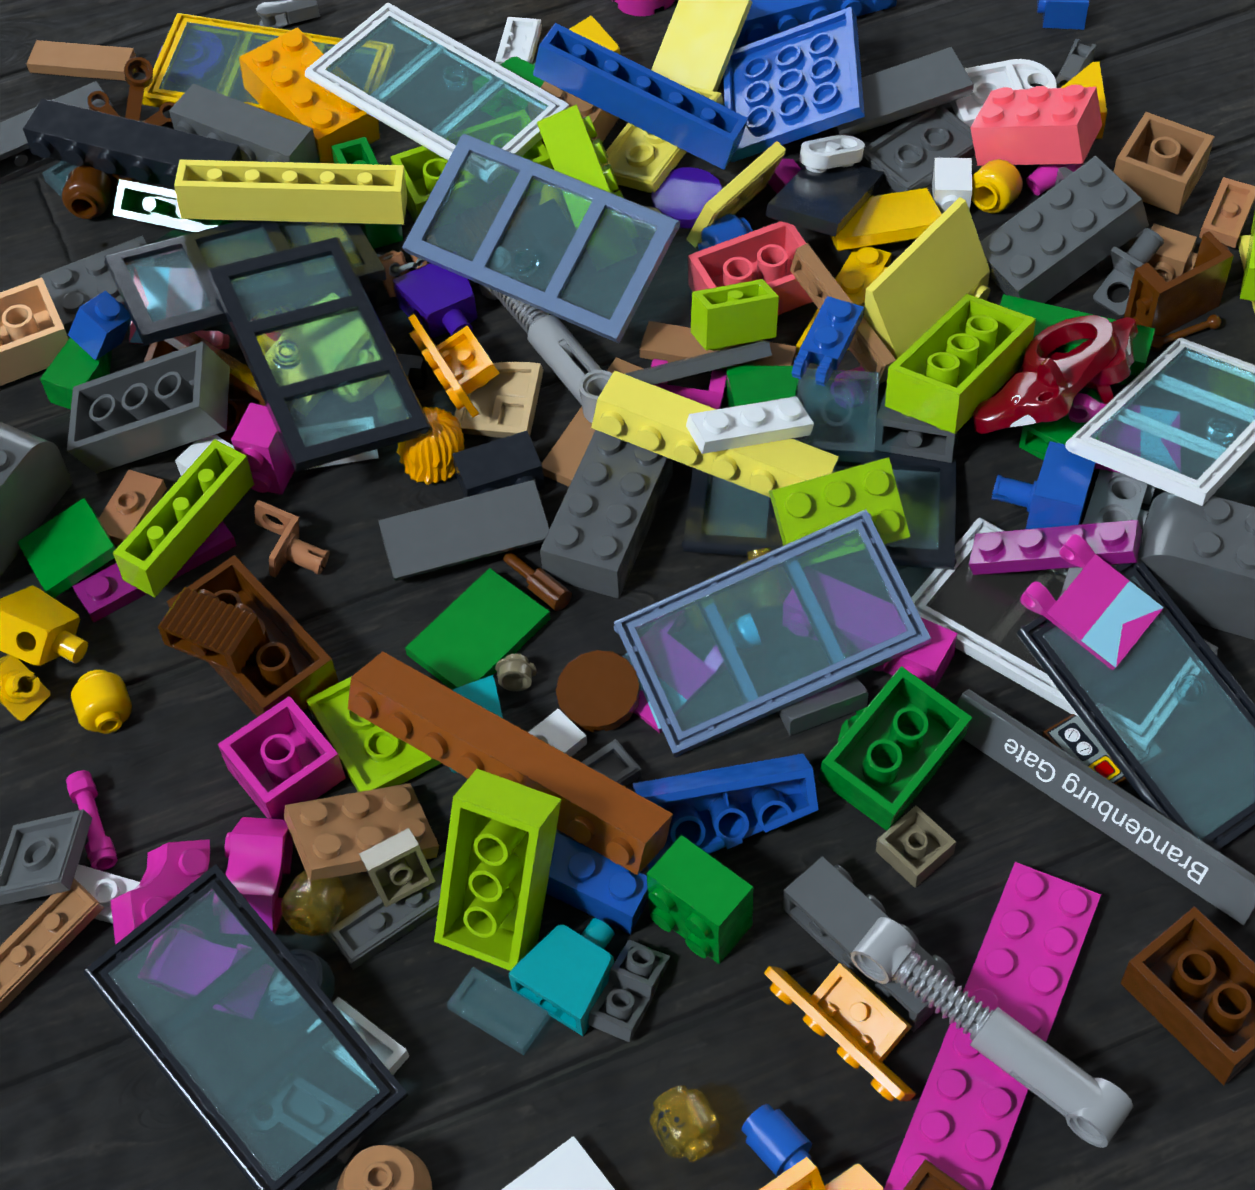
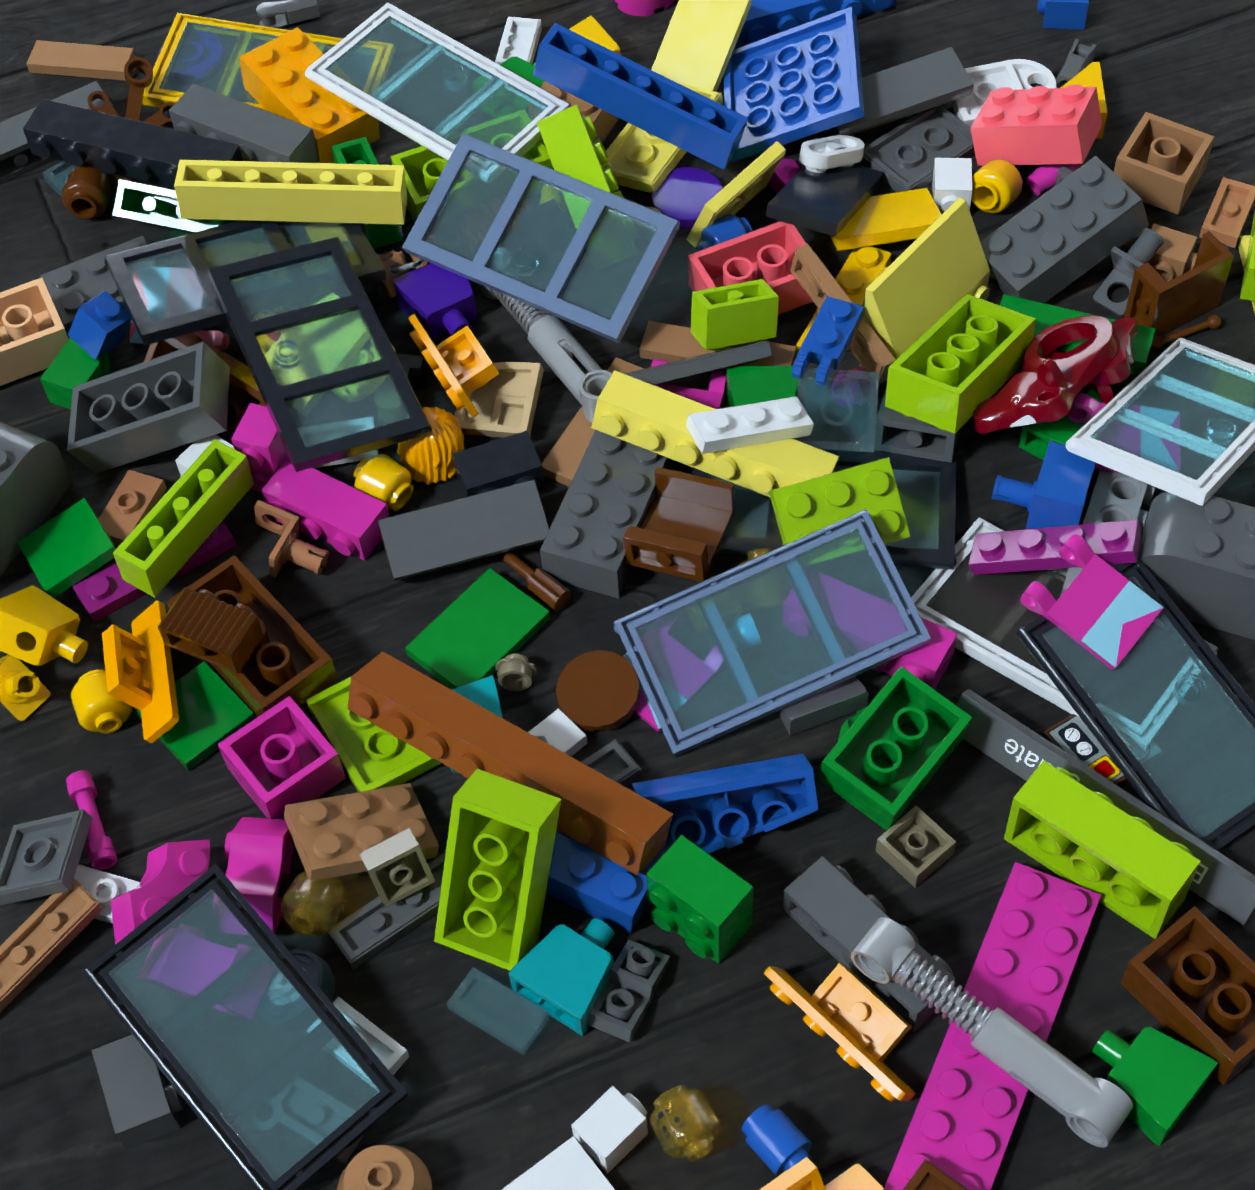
none -> dark grey brick [91,1035,183,1150]
none -> light orange bracket [102,600,179,743]
none -> green tile [136,661,256,771]
none -> dark pink brick [261,457,390,561]
none -> yellow head [353,454,413,512]
none -> white brick [571,1086,648,1174]
none -> reddish brown panel [623,467,736,582]
none -> lime brick [1004,760,1201,939]
none -> green torso [1092,1027,1218,1146]

